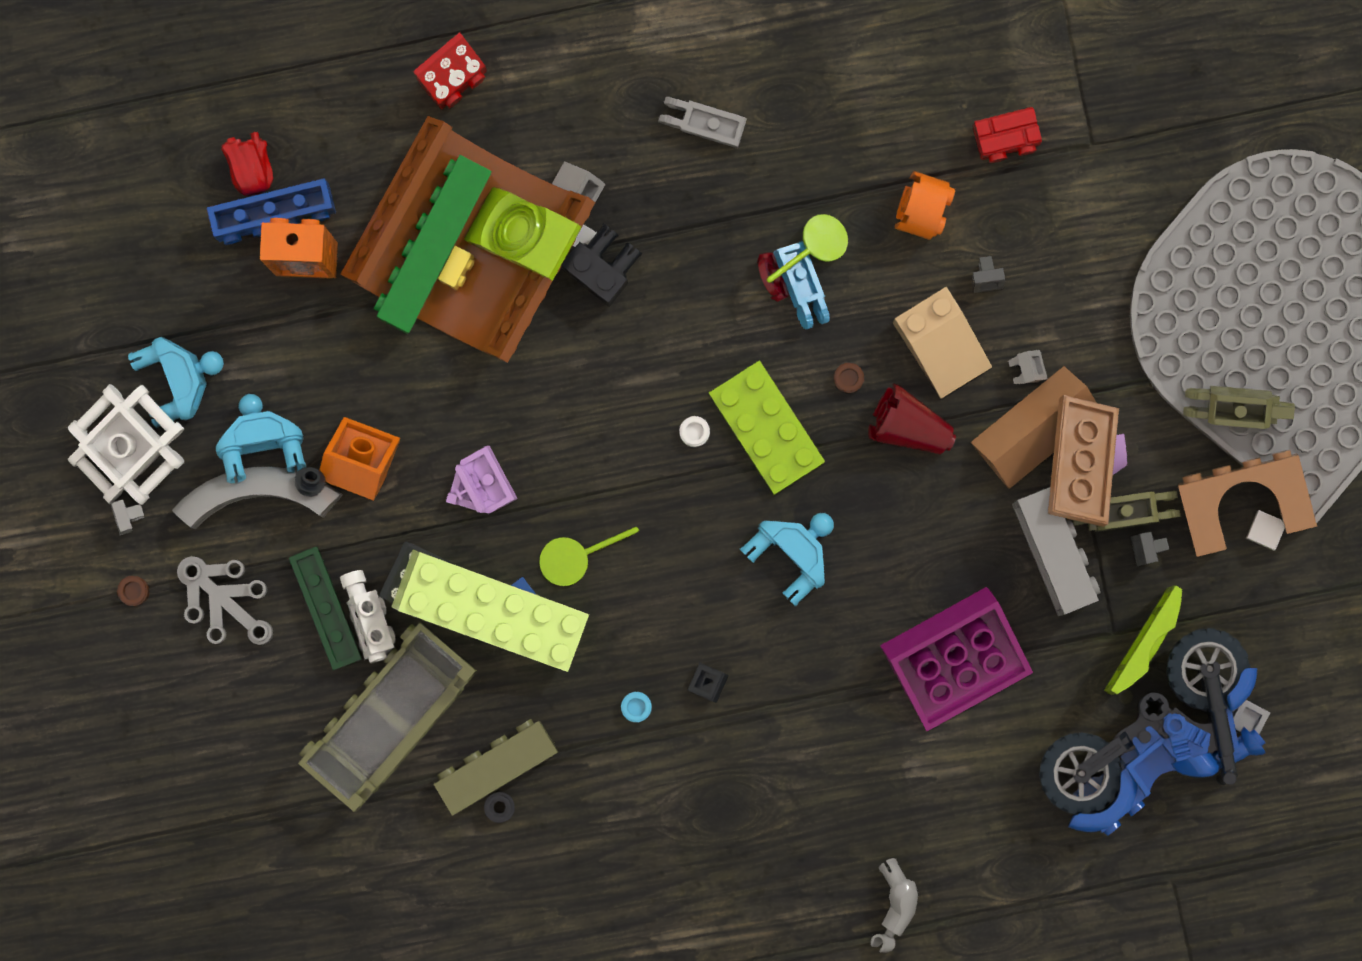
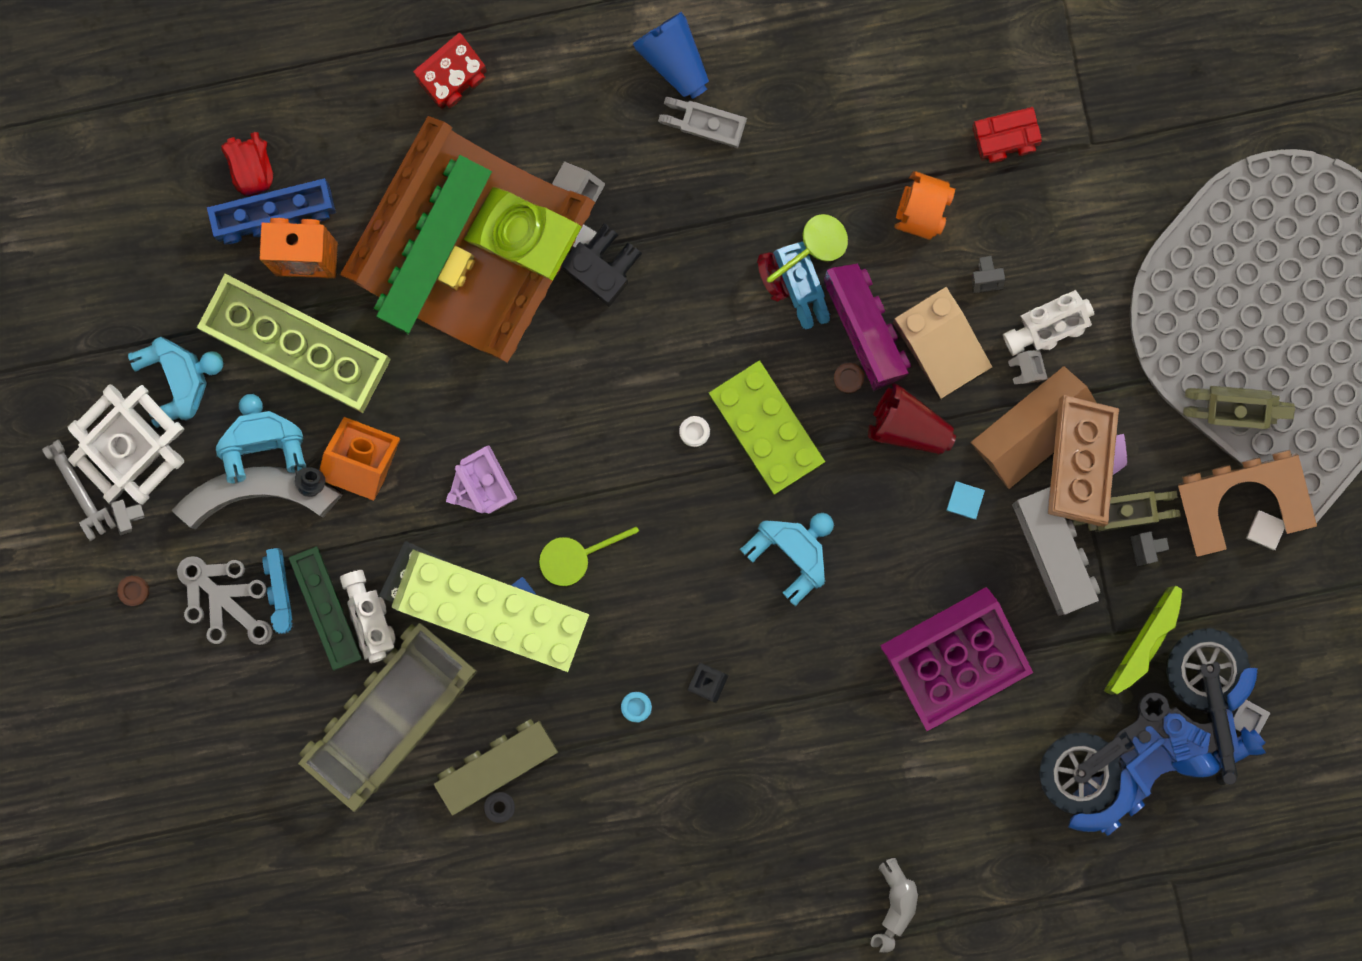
none -> light grey hinge [42,440,117,541]
none -> yellowish green brick [197,274,391,413]
none -> dark azure hinge [263,548,293,634]
none -> blue cone [632,12,709,99]
none -> magenta slope [824,263,911,391]
none -> medium azure tile [946,481,985,520]
none -> white brick [1003,290,1094,356]

